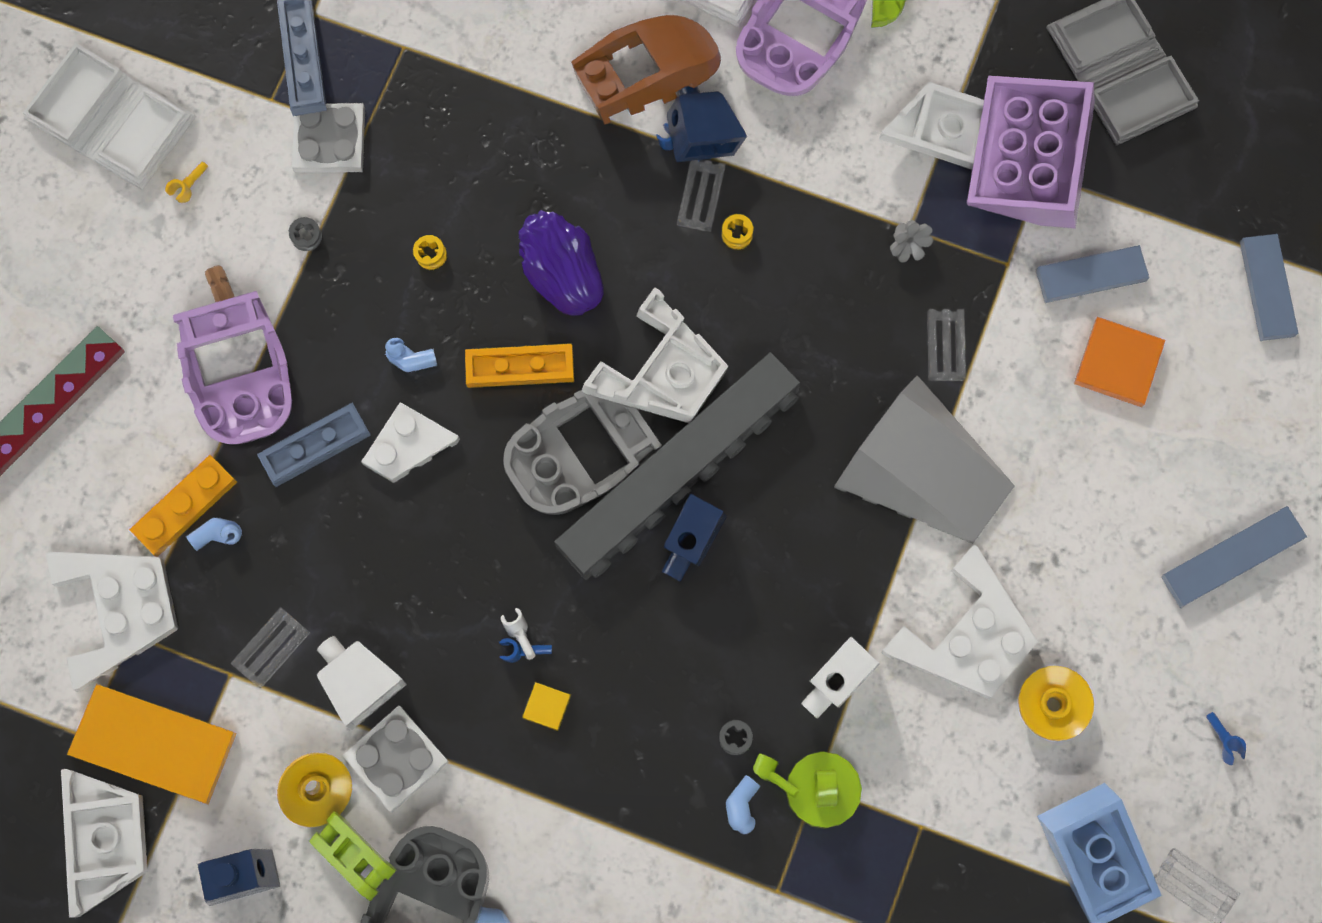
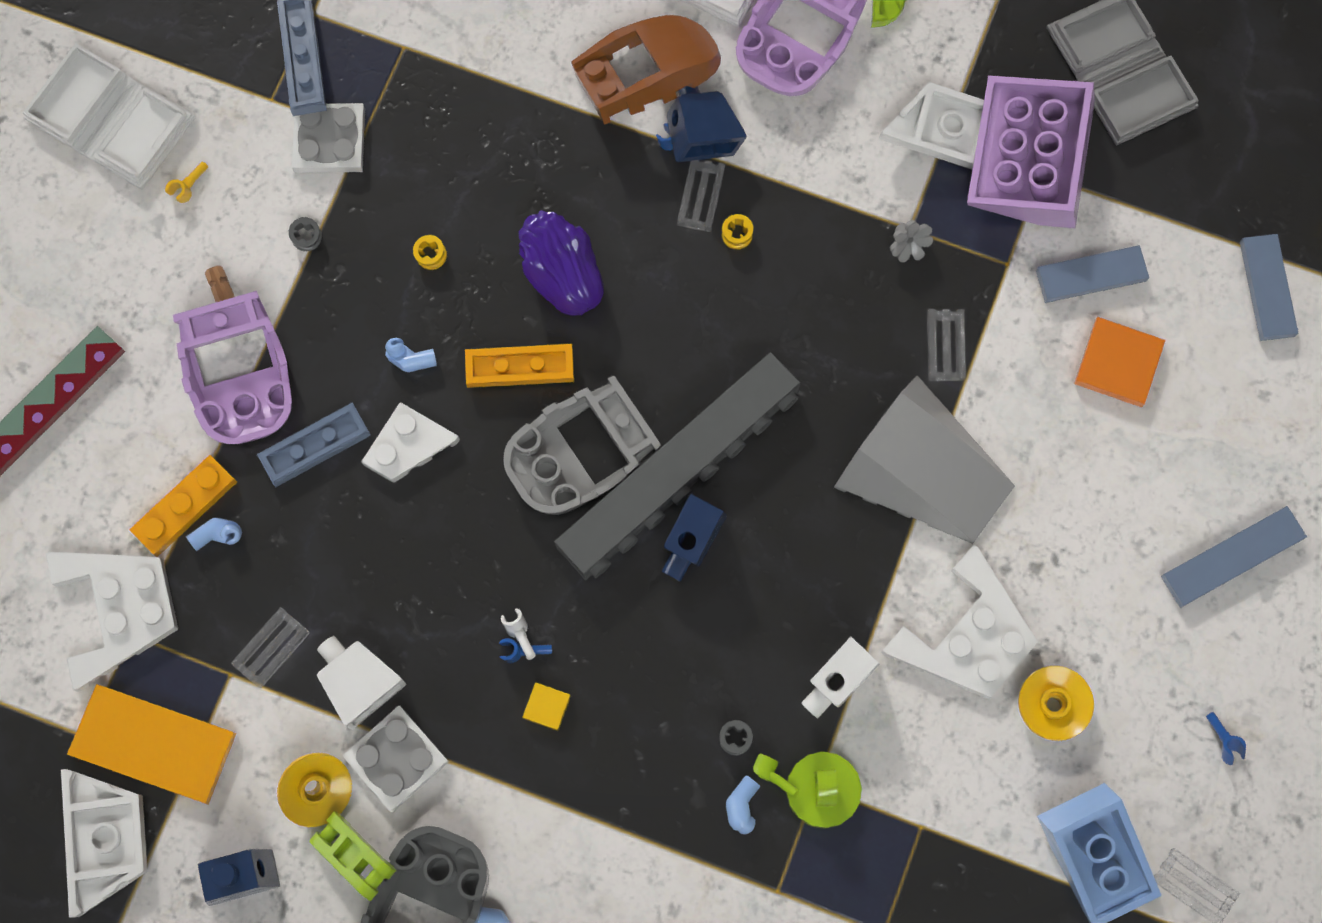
white wing [582,288,728,423] -> none

